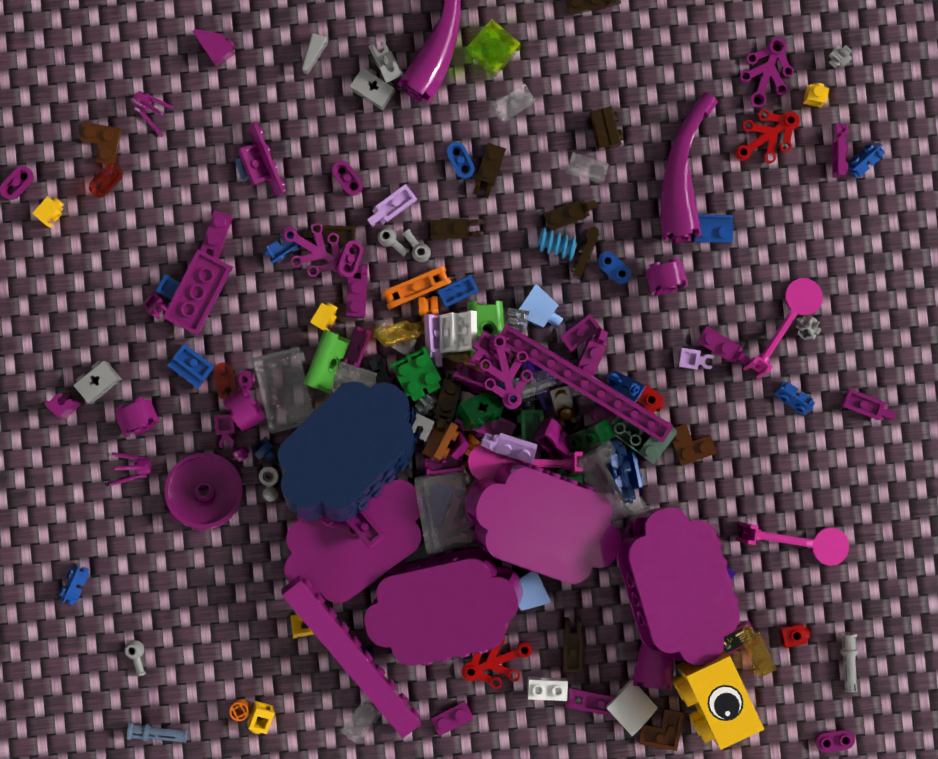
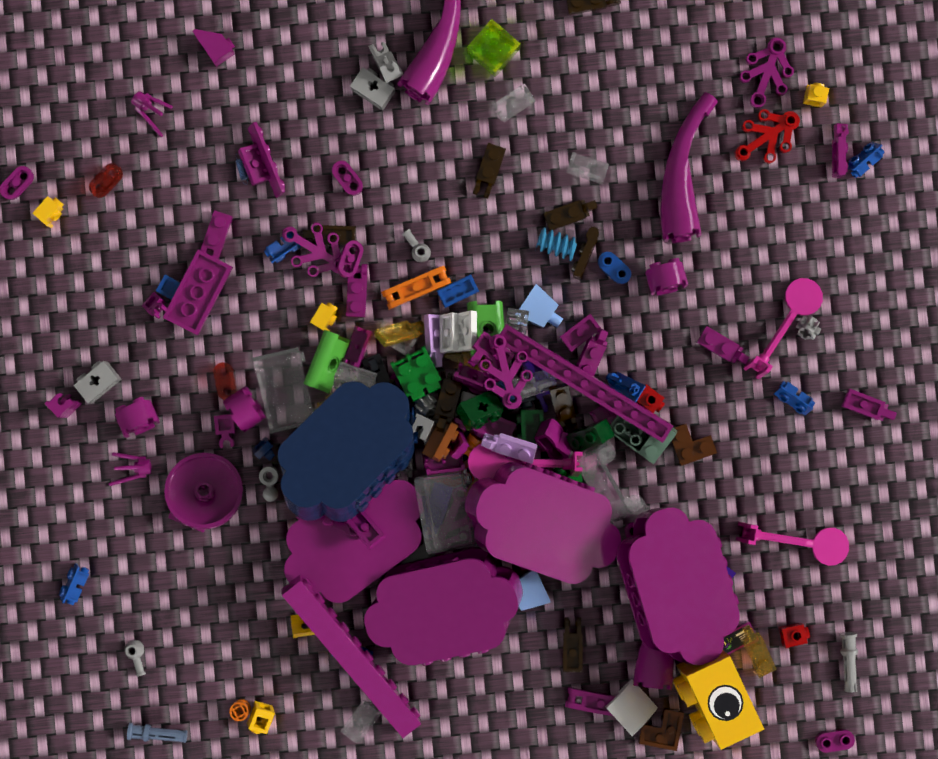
reddish brown plate [80,122,122,167] -> none
blue plate [167,343,215,389] -> none
magenta plate [231,445,249,462] -> none
magenta plate [236,370,255,388] -> none
light grey slope [302,33,328,75] -> none
lavender hinge [367,184,417,227] -> none
light grey bar [377,228,410,258] -> none
orange wheel [419,296,439,316] -> none
dark brown hinge [430,219,484,240] -> none
magenta plate [431,701,474,736] -> none
blue plate [447,142,474,179] -> none
red plant [461,637,532,689] -> none
white brick [527,676,568,701] -> none
dark brown brick [589,106,624,151] -> none
blue bracket [606,450,643,493] -> none
dark blue plant [609,438,636,504] -> none
lavender plate [678,348,714,370] -> none
blue plate [694,214,733,243] -> none
light grey gear [828,45,852,68] -> none

